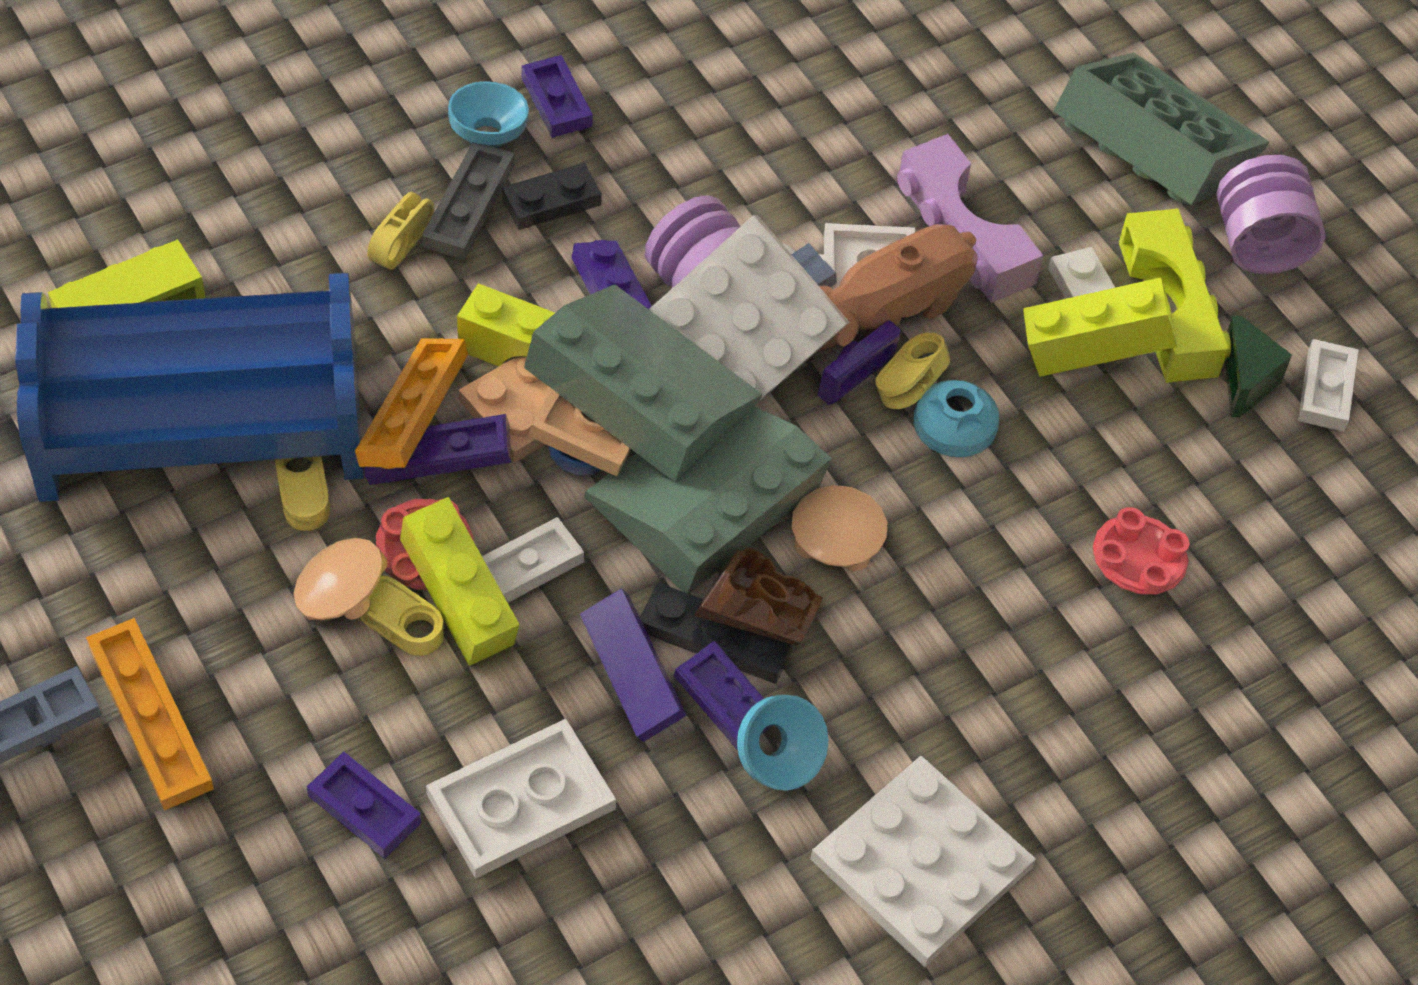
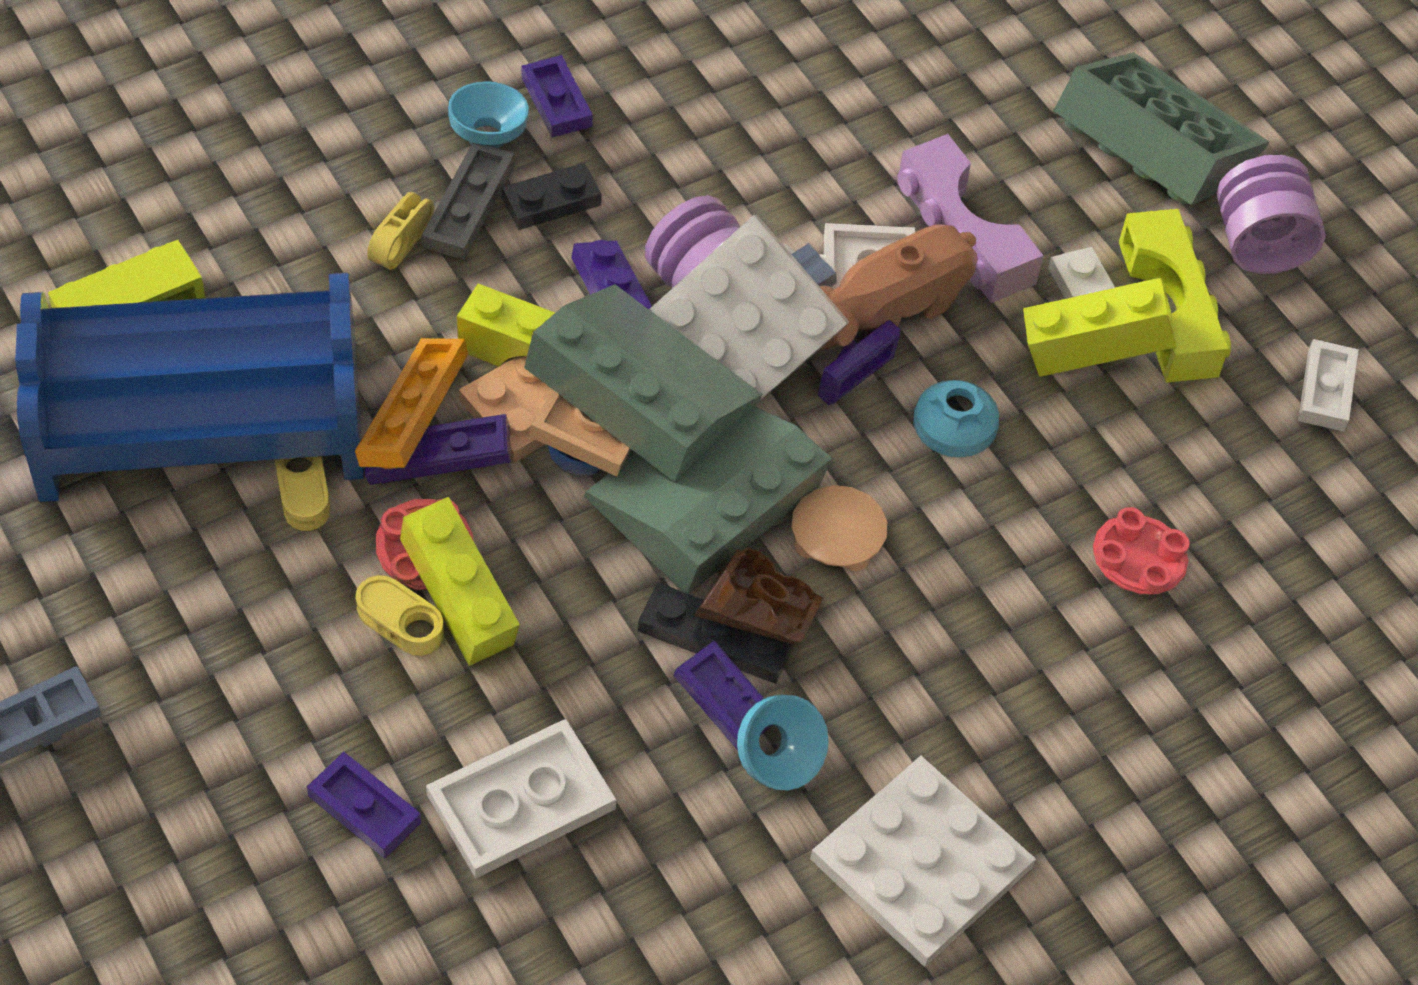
light orange plate [86,618,214,811] -> none
light nougat dish [294,538,388,620] -> none
white plate [482,517,584,603] -> none
dark purple tile [580,588,687,742] -> none
light yellow piece [875,332,950,409] -> none
dark green slope [1225,316,1292,418] -> none

